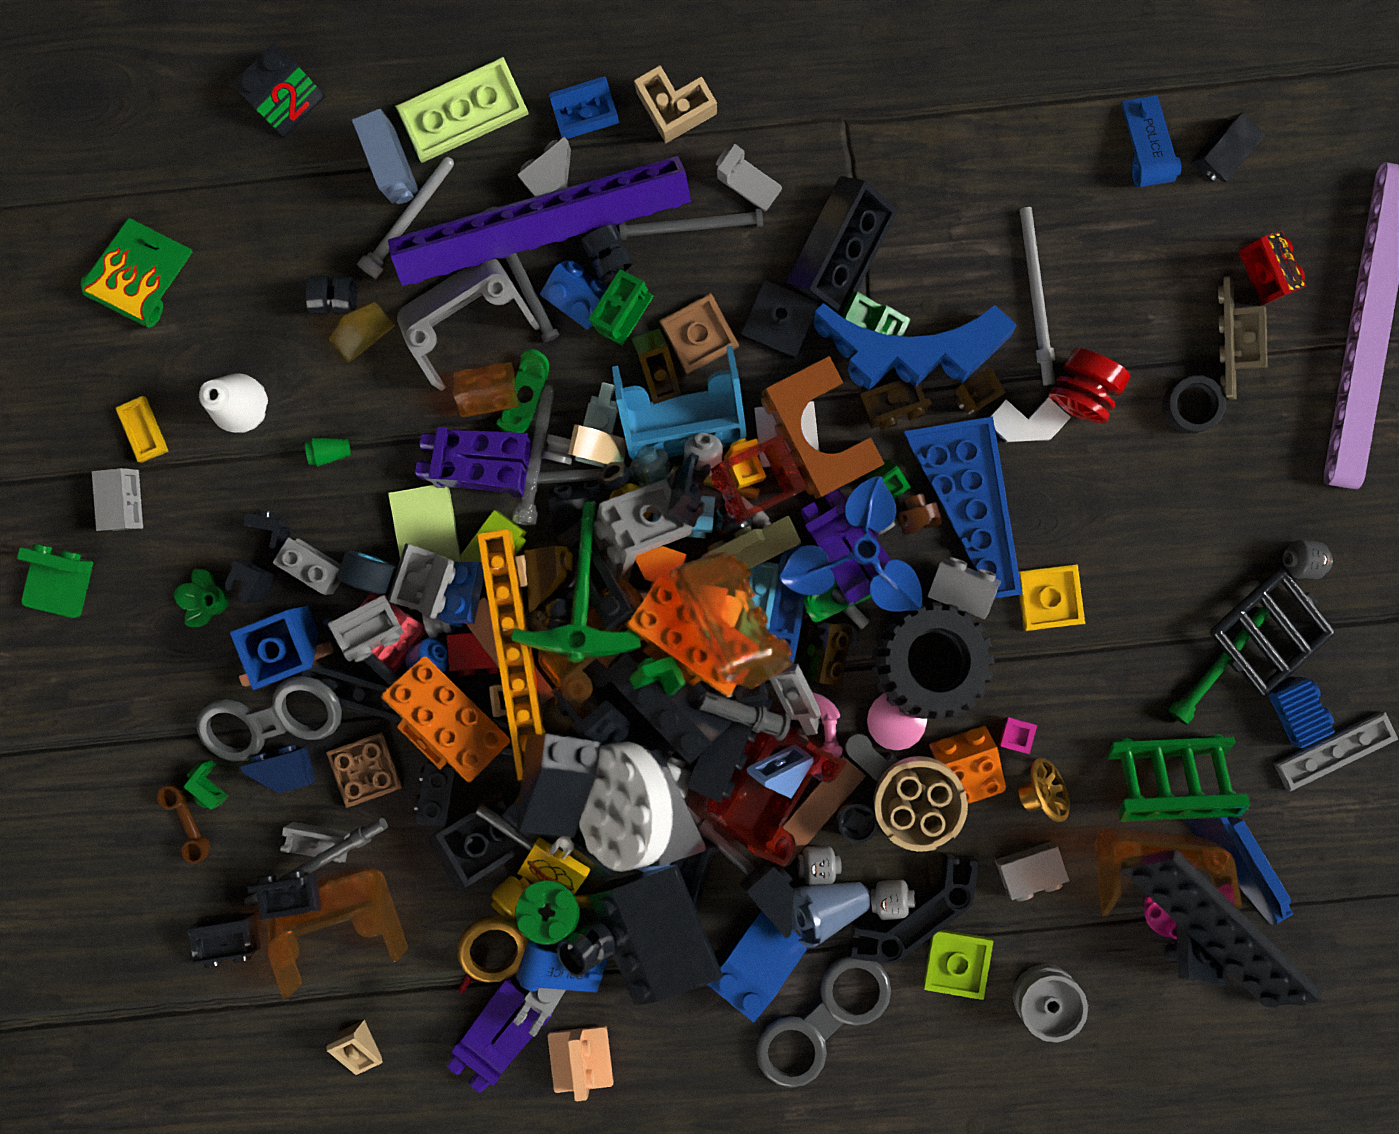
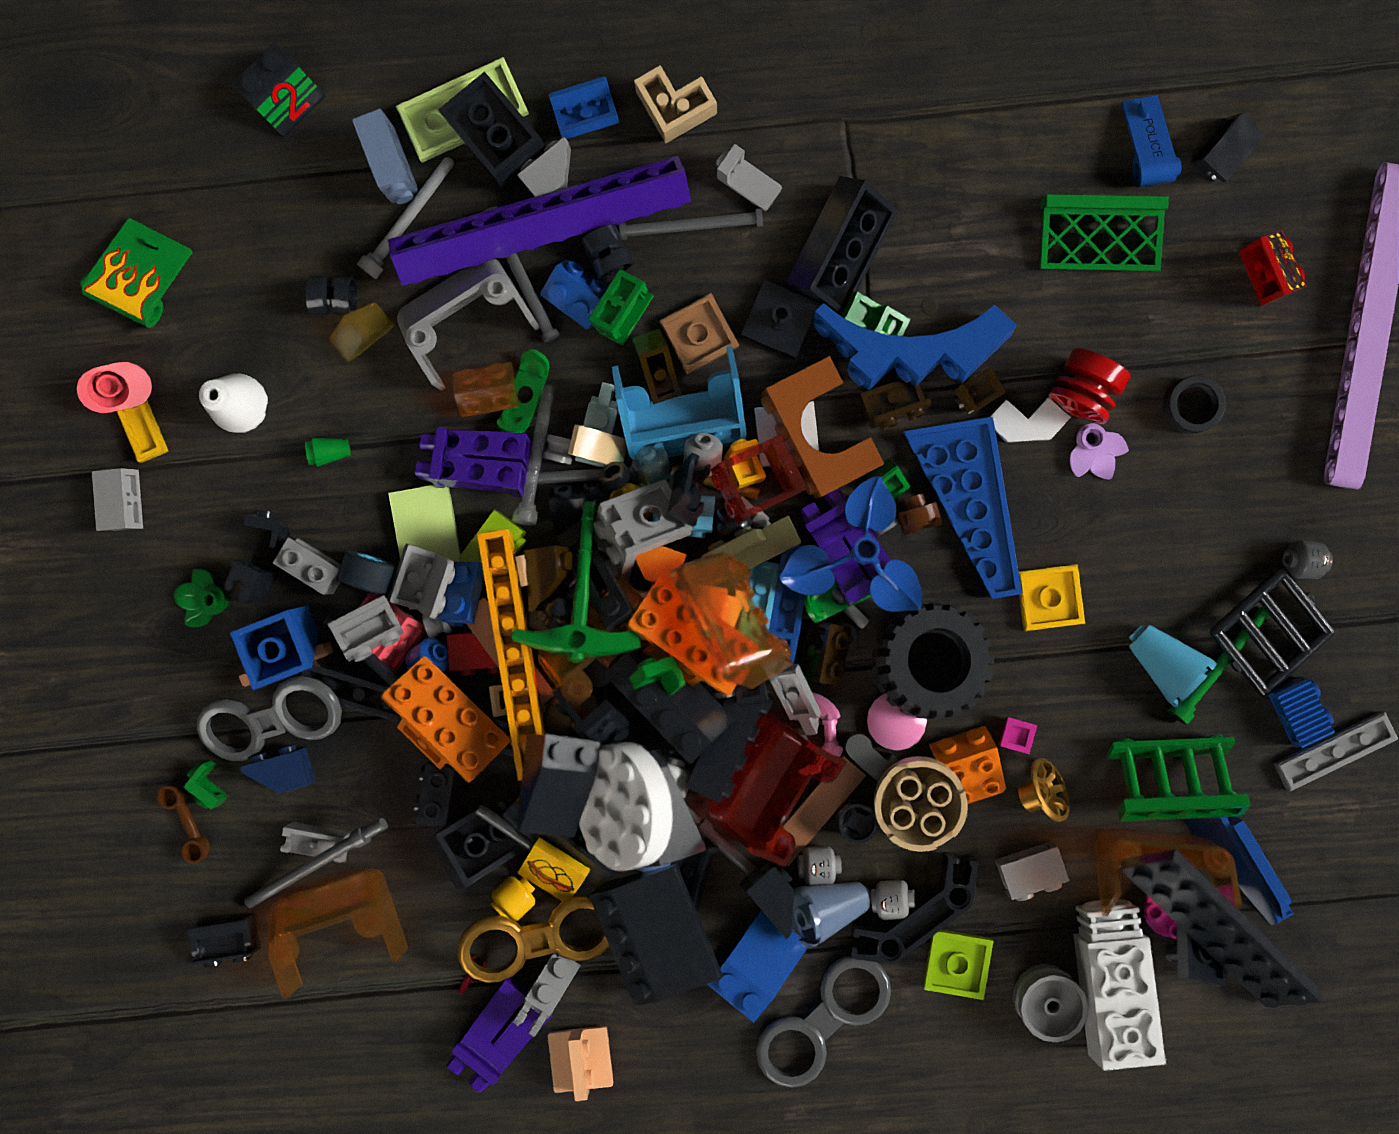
green bracket [17,543,94,618] -> none
black bracket [247,870,322,920] -> none
medium nougat tile [326,731,404,808] -> none
tan slope [327,1020,383,1075] -> none
green brick [515,881,580,945] -> none
blue door [516,941,608,993] -> none
white hand [550,836,573,860] -> none
black wheel [557,920,615,977] -> none
dark grey pin [697,691,791,741] -> none
medium blue slope [747,744,814,798] -> none
light grey hinge [928,558,1001,619] -> none
light grey bar [1020,207,1055,386] -> none
dark tan bracket [1218,276,1268,400] -> none
none -> coral piece [77,362,152,413]
none -> black slope [438,71,545,189]
none -> green fence [1039,194,1169,271]
none -> lavender plate [1070,423,1129,480]
none -> white piece [1073,899,1166,1070]
none -> medium azure cone [1129,625,1217,707]

